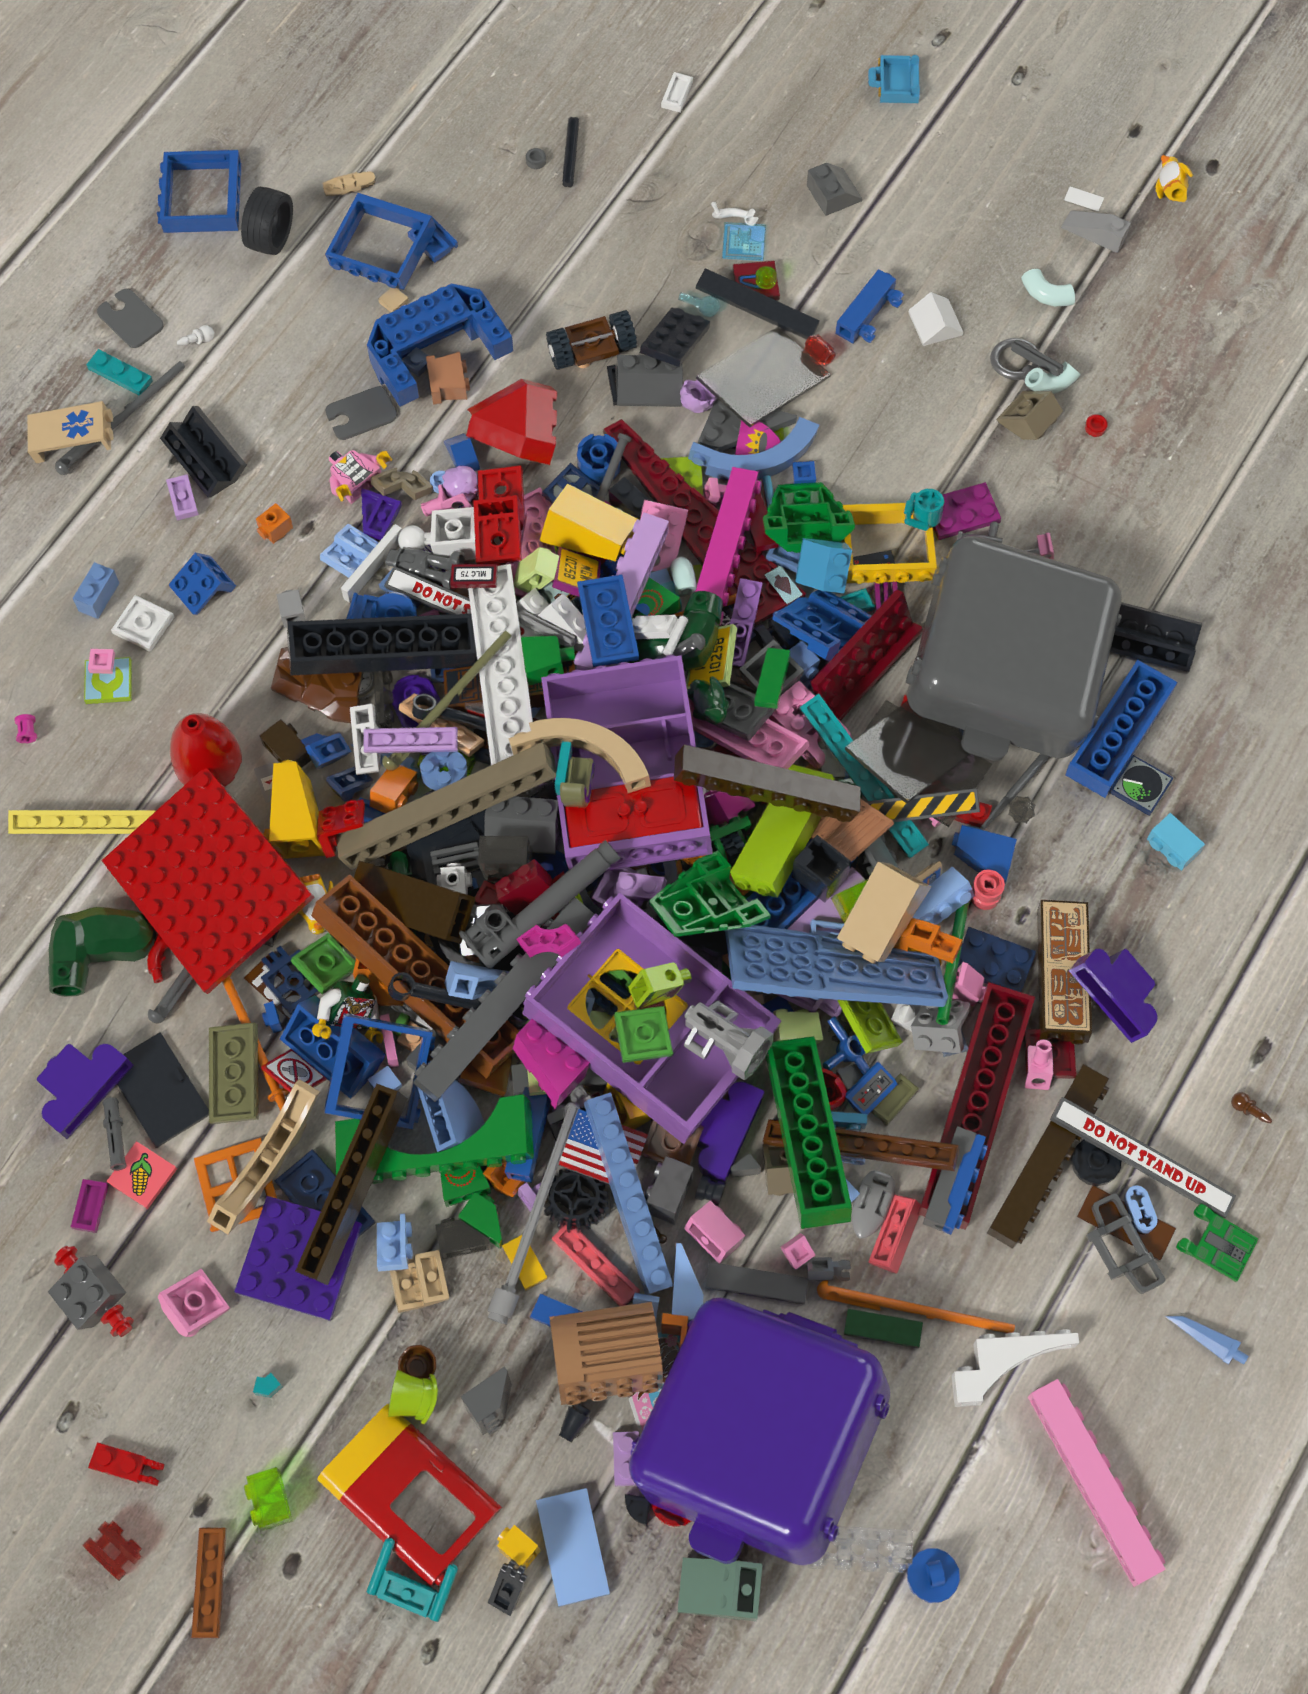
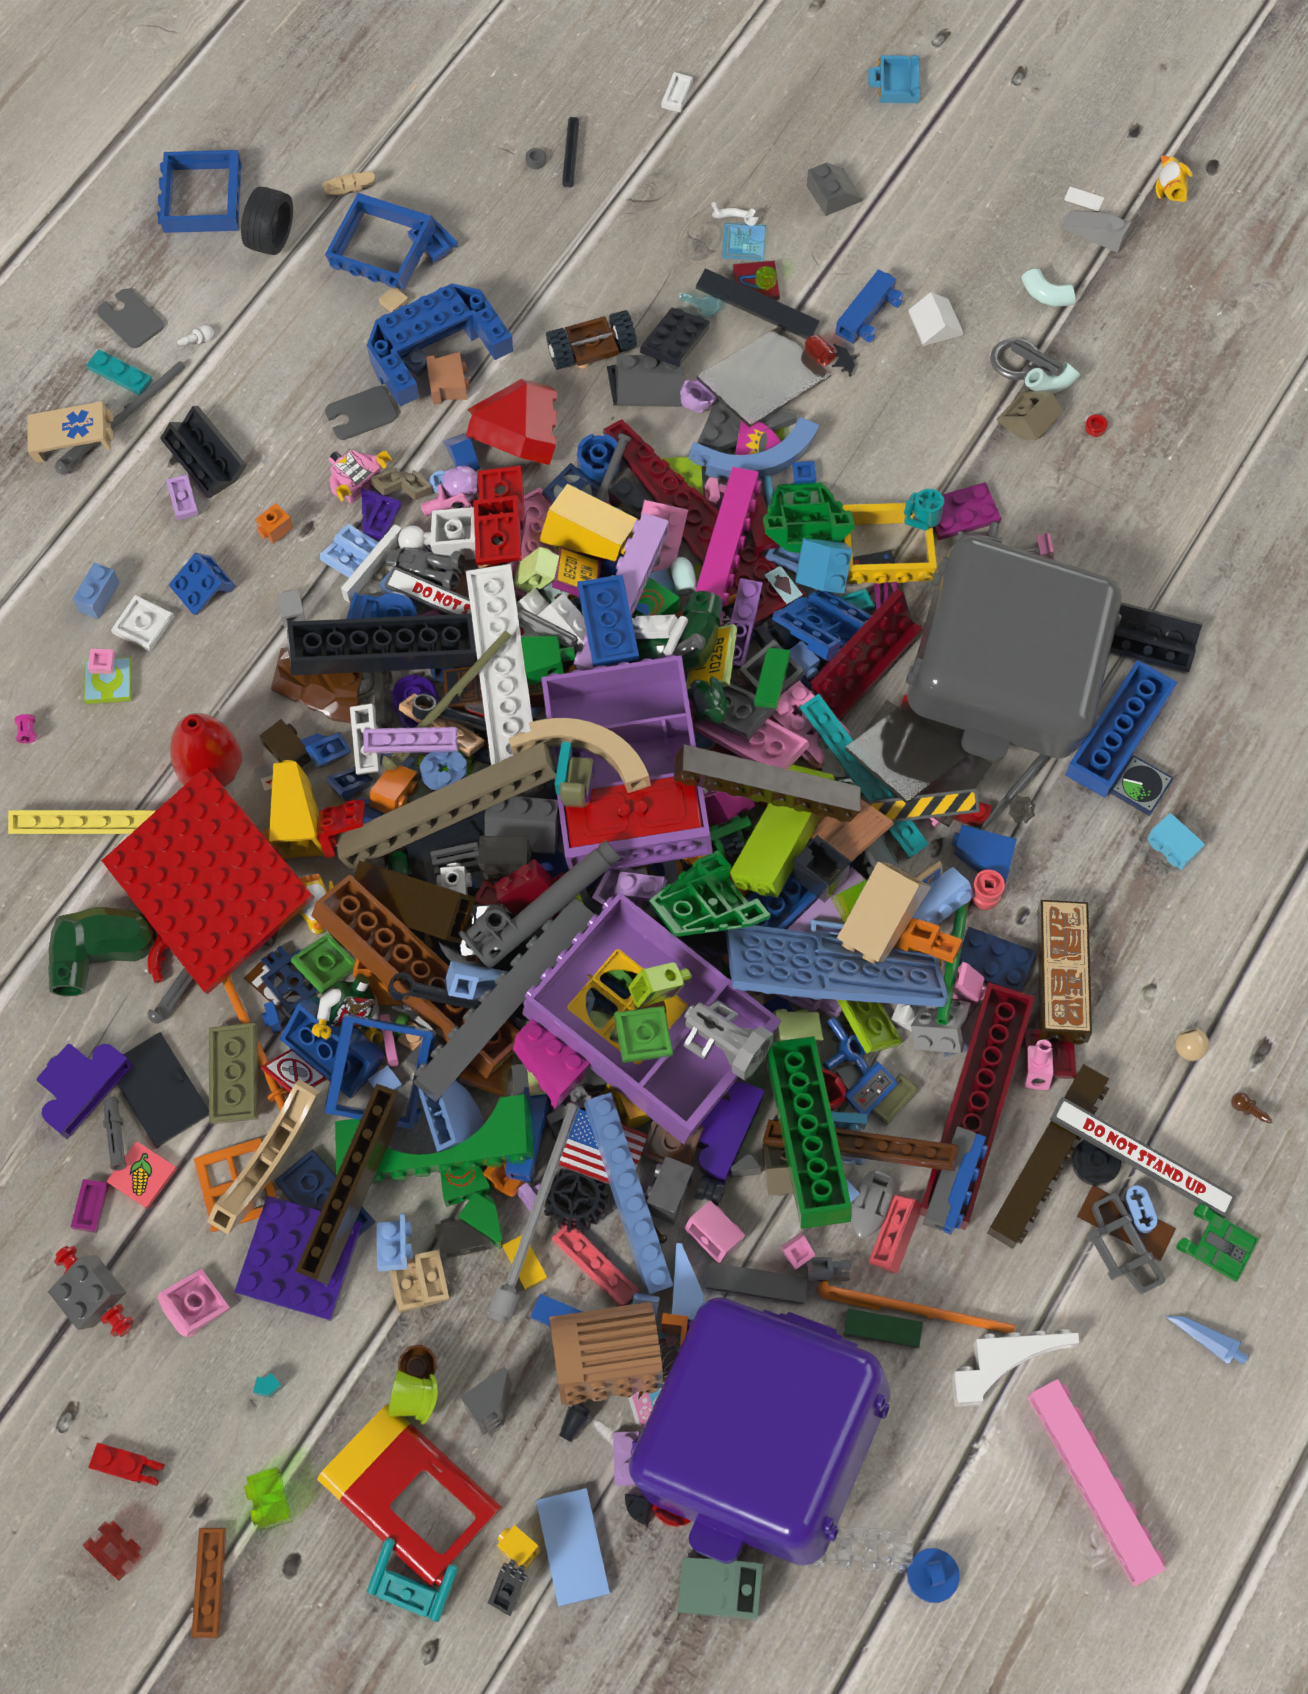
tile [450,564,498,588] -> none
dark pink tile [516,924,581,958] -> none
dark purple brick [1069,948,1158,1043] -> none
none -> black piece [831,343,857,377]
none -> tan piece [1175,1029,1209,1061]

